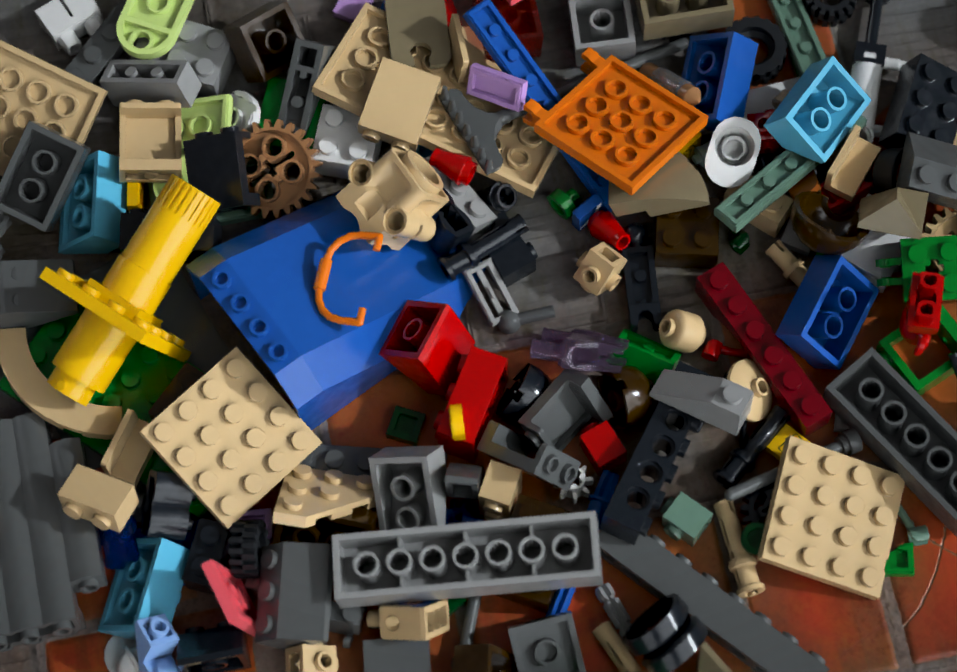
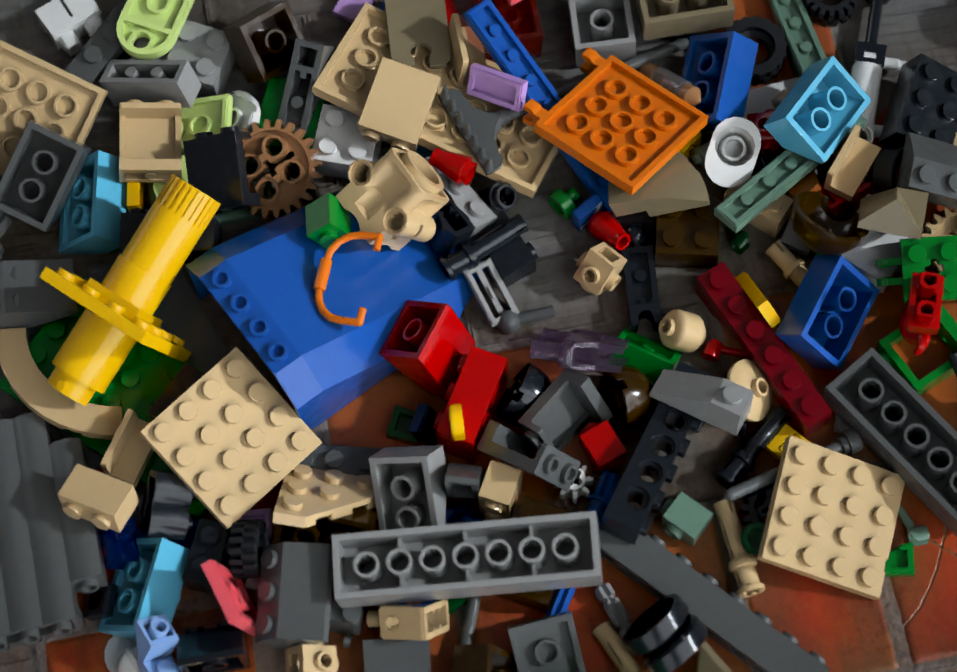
none -> black tile [83,583,119,621]
none -> green brick [305,192,351,249]
none -> black tile [408,403,437,446]
none -> yellow tile [735,272,781,328]

